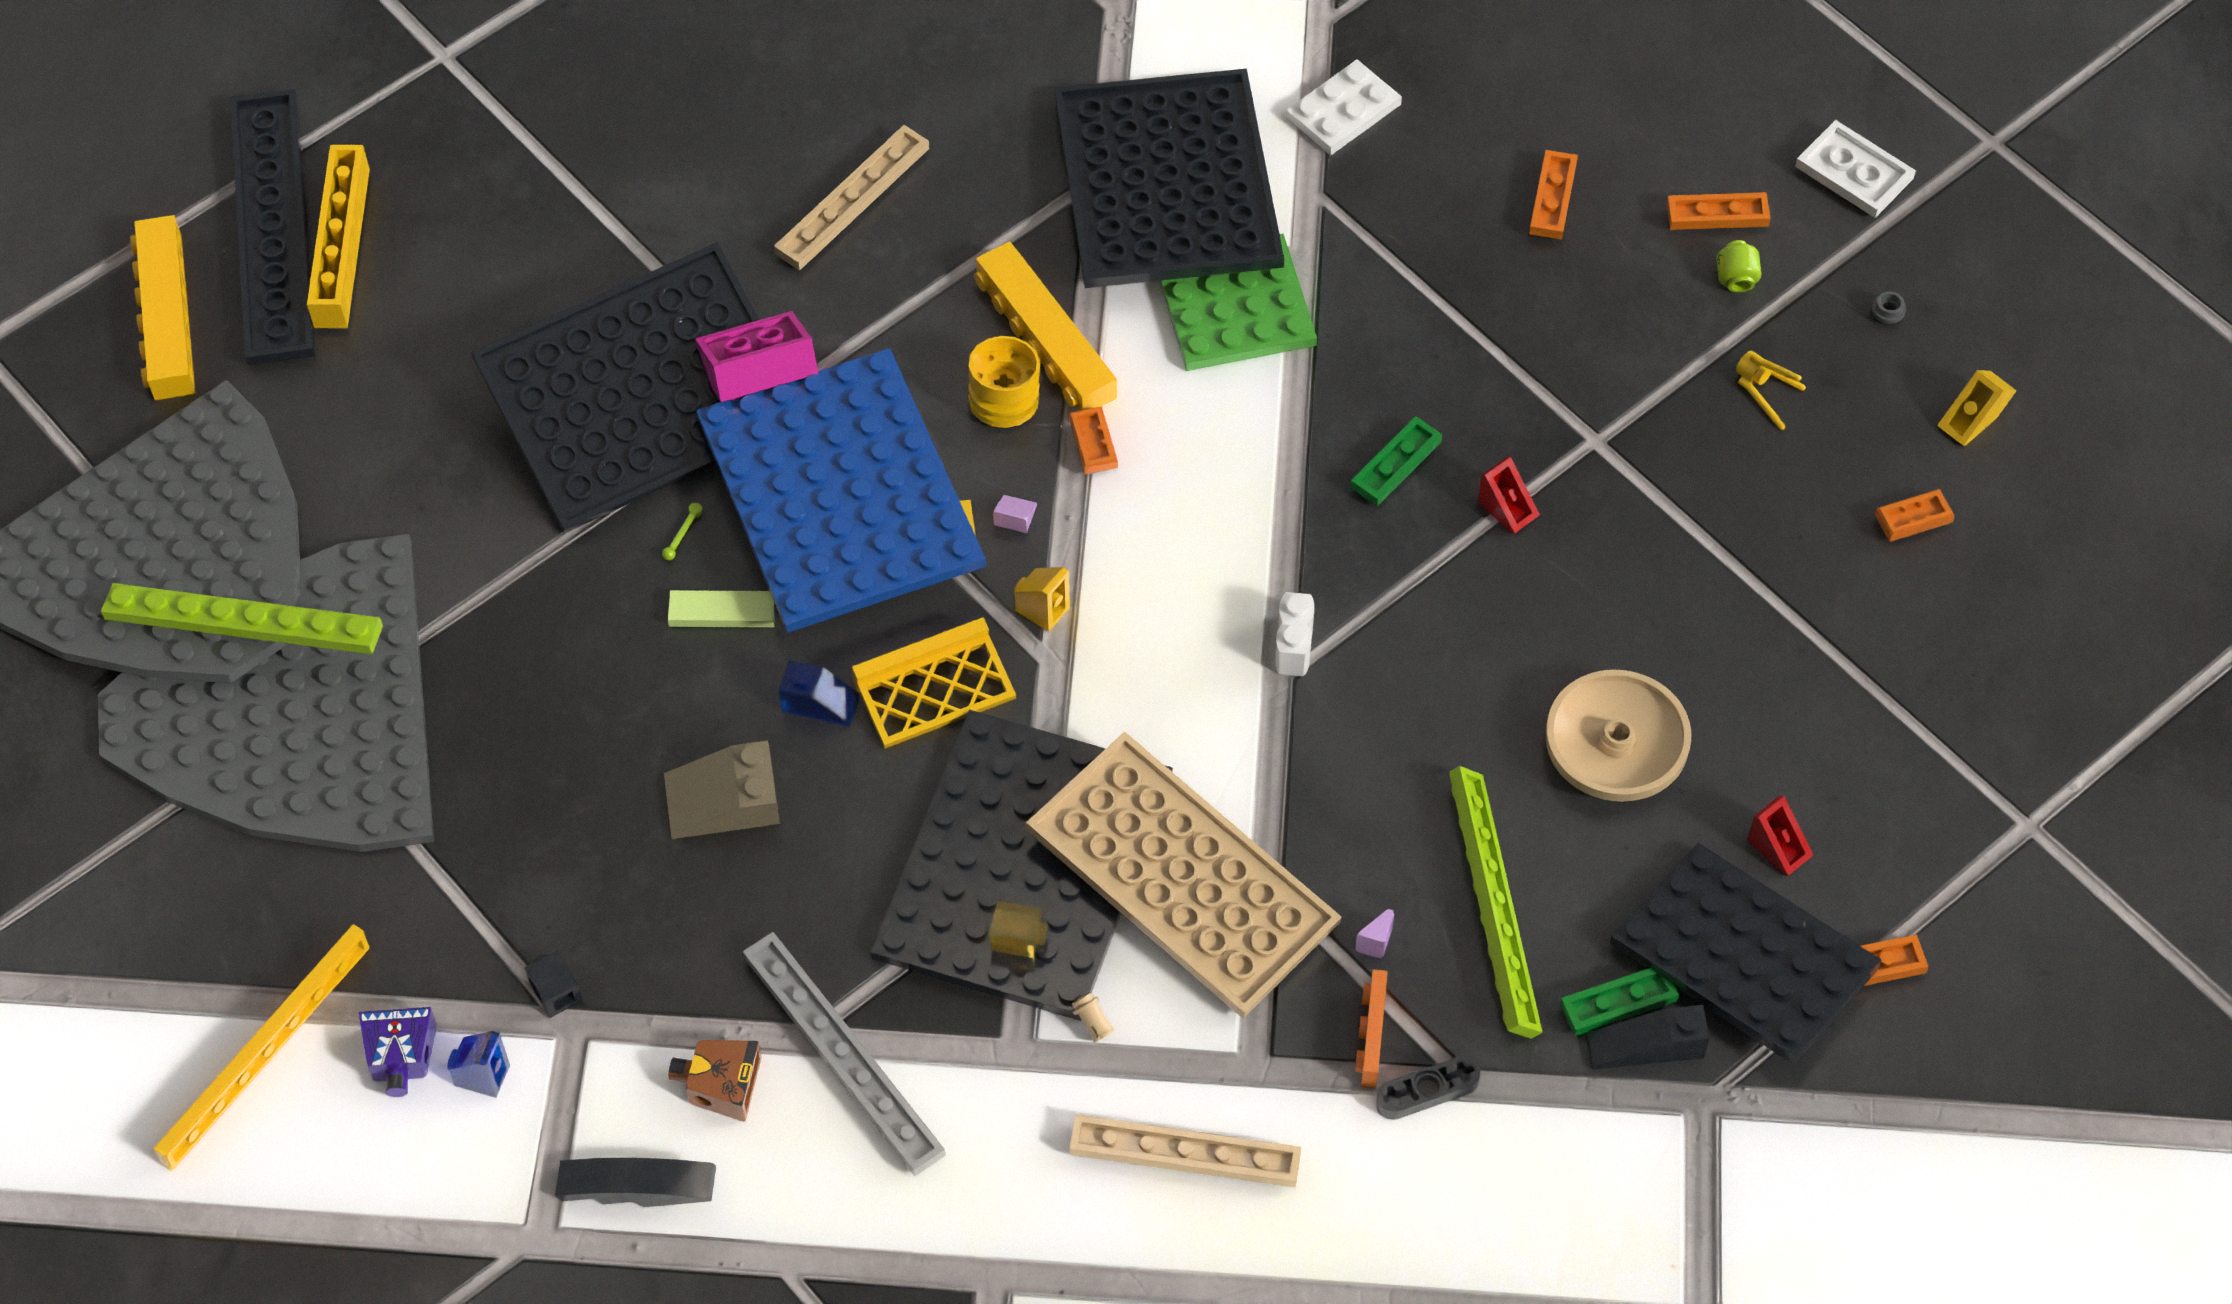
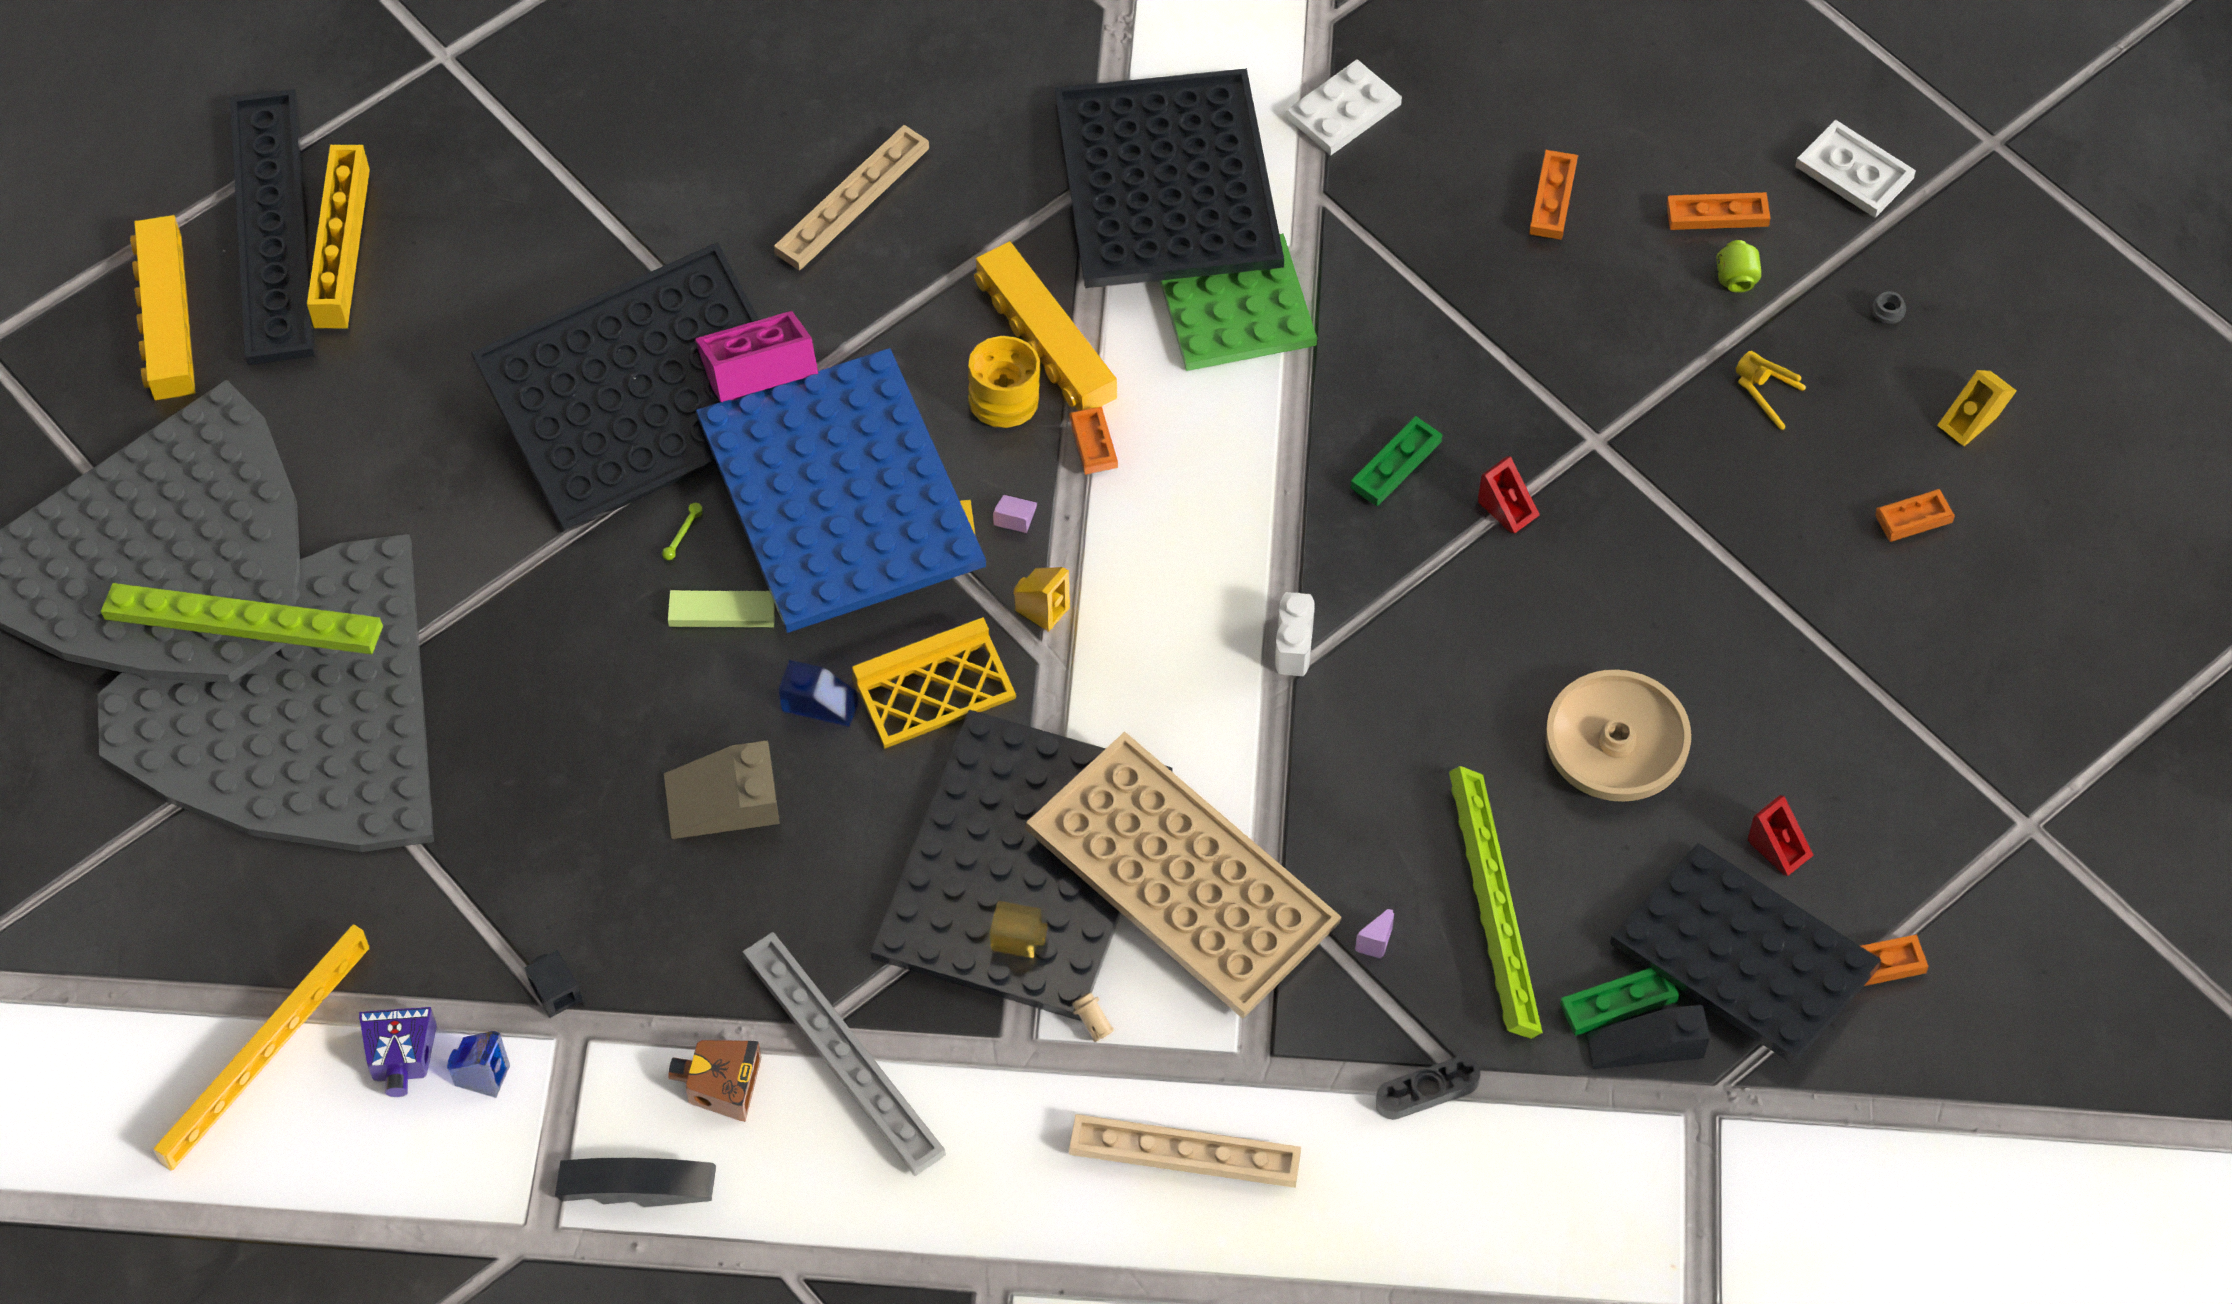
orange plate [1355,969,1388,1088] -> none

